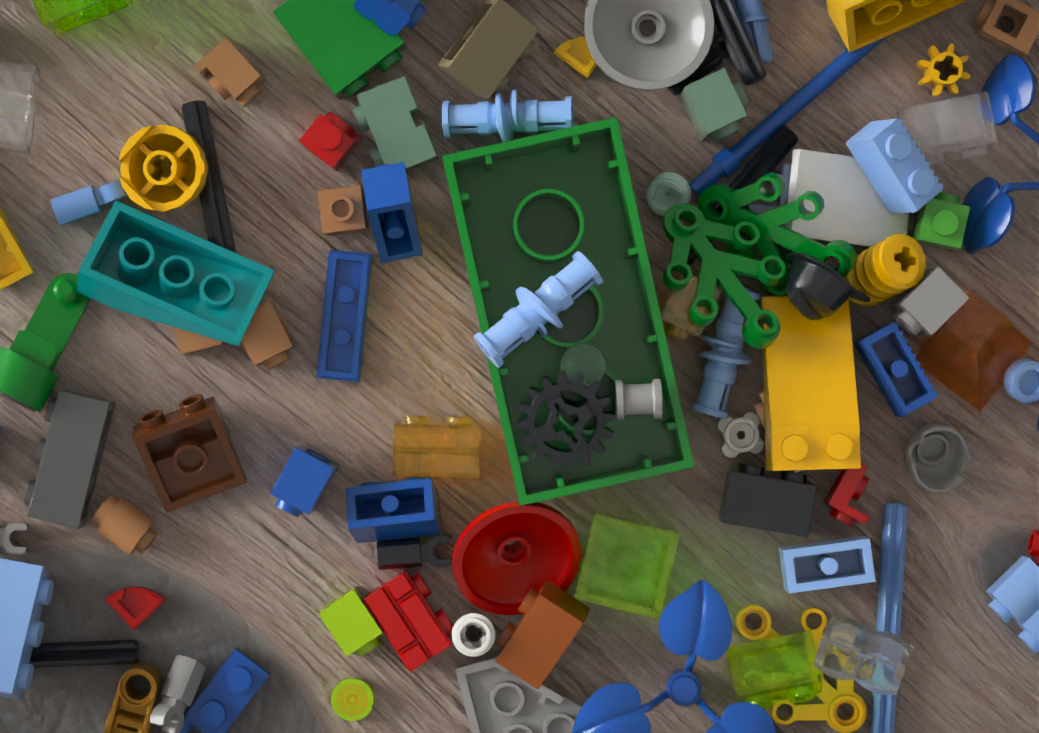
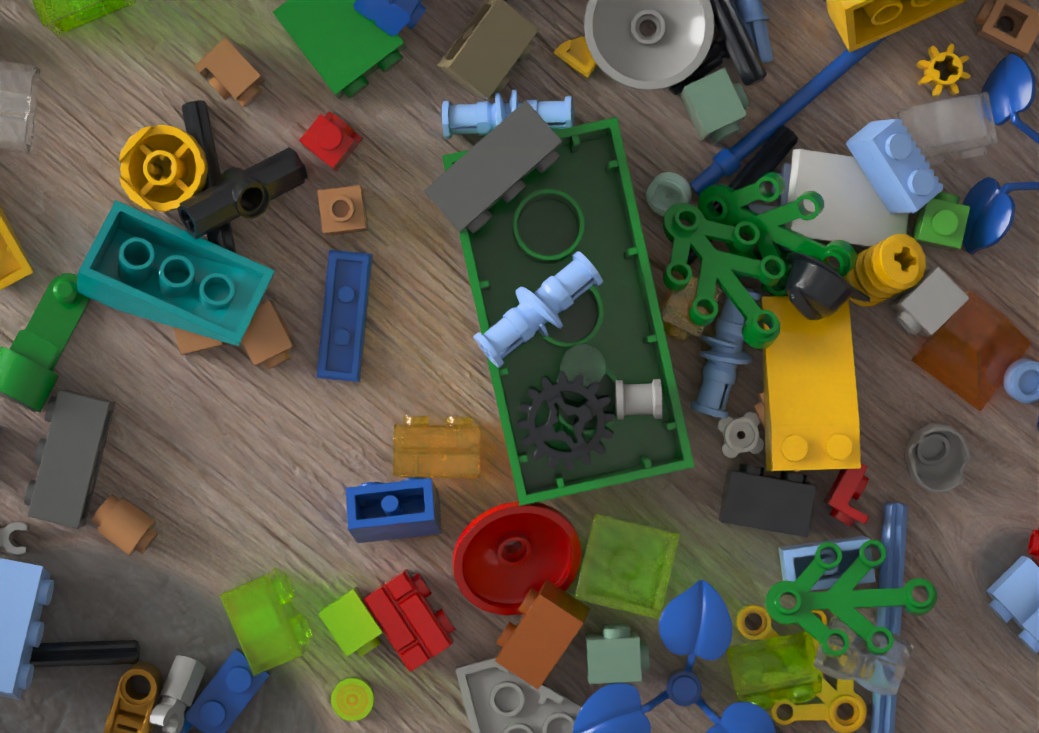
medium blue bar [51,180,129,226] -> none
red tile [105,586,167,630] -> none
reddish brown plate [133,394,247,513] -> none
blue brick [270,445,340,517] -> none
sand green brick [353,76,438,172] -> none
blue brick [361,162,423,264] -> none
black bar [377,534,452,570] -> none
white cone [452,613,495,657] -> none
blue brick [853,322,938,417] -> none
none -> black piece [177,147,308,239]
none -> clear neon green brick [219,568,313,676]
none -> dark grey brick [424,101,562,234]
none -> sand green brick [585,623,650,684]
none -> green plant [765,540,937,658]

